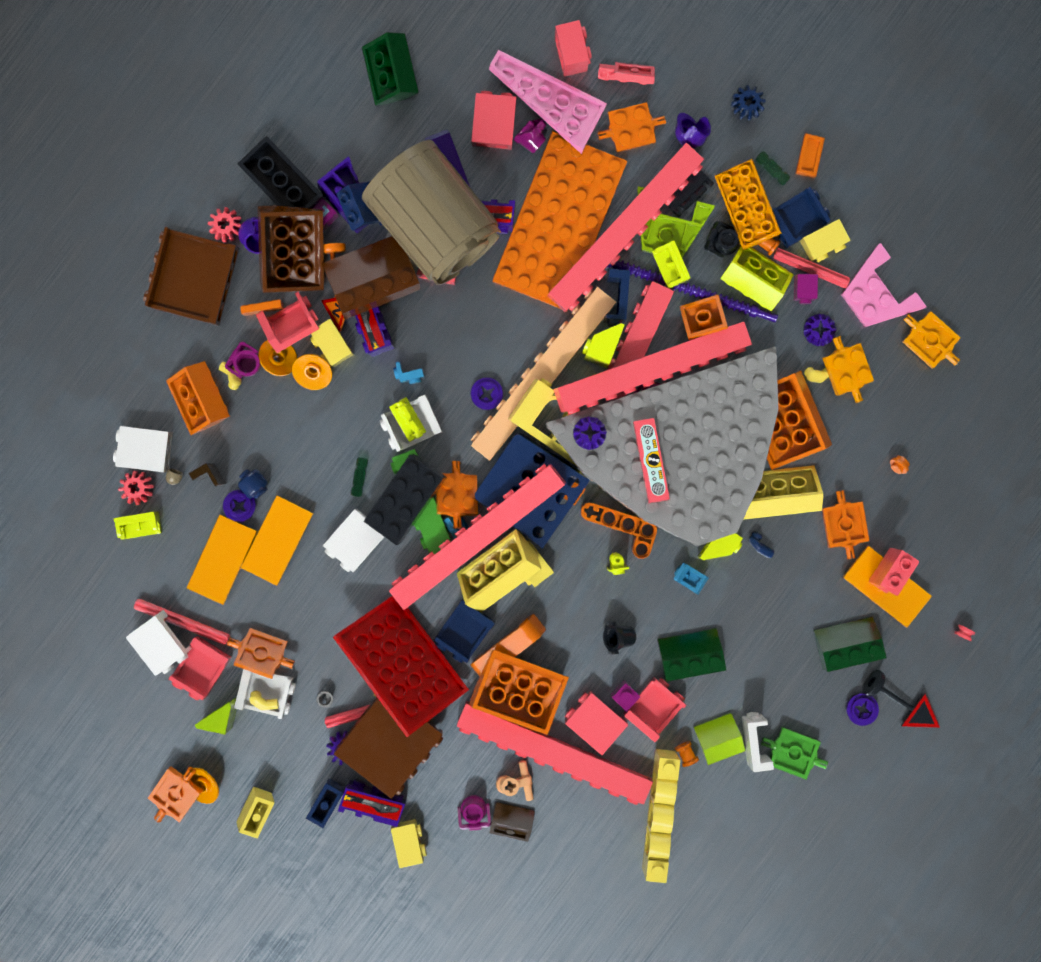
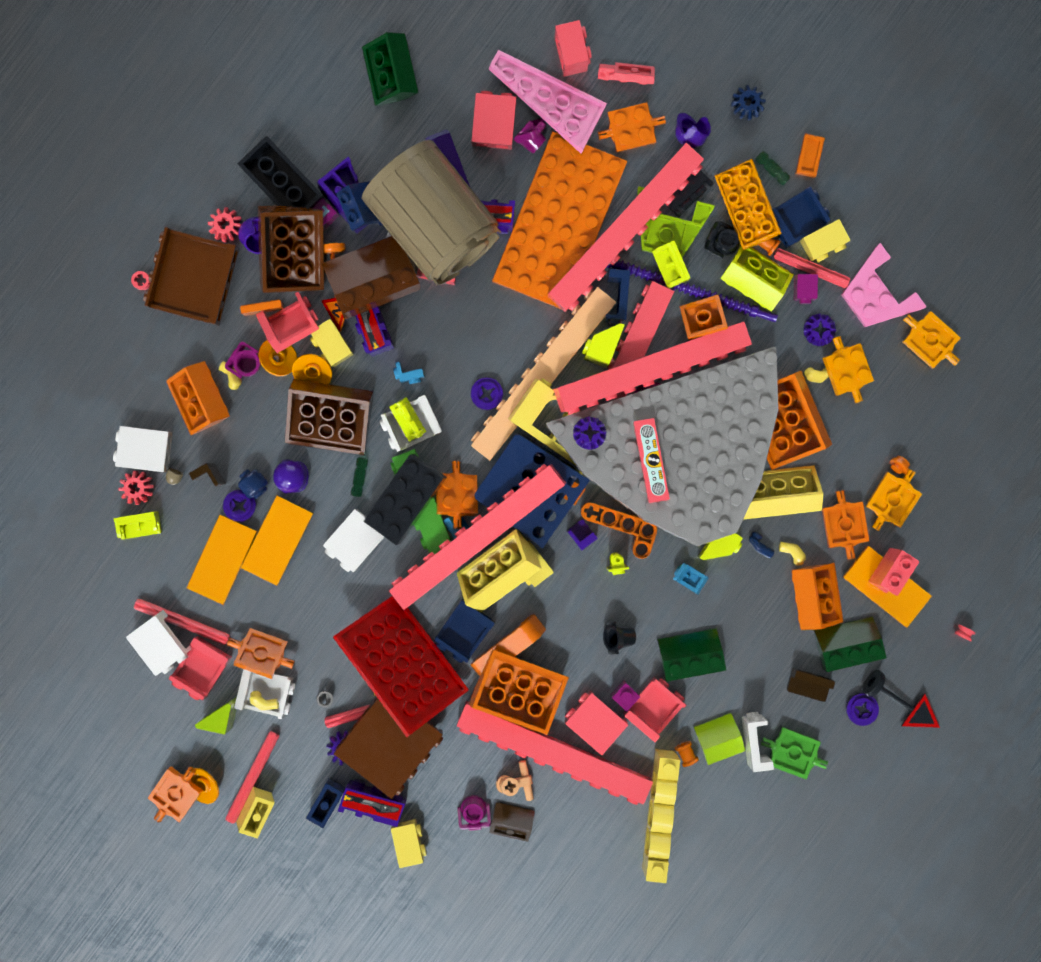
none -> coral bush [131,271,150,290]
none -> coral axle [225,731,279,824]
none -> dark purple helmet [273,459,309,494]
none -> reddish brown slope [285,379,373,455]
none -> dark purple panel [567,519,598,551]
none -> light yellow arm [779,542,806,566]
none -> dark brown panel [787,668,835,702]
none -> orange slope [792,563,843,630]
none -> light orange plate [865,469,922,531]

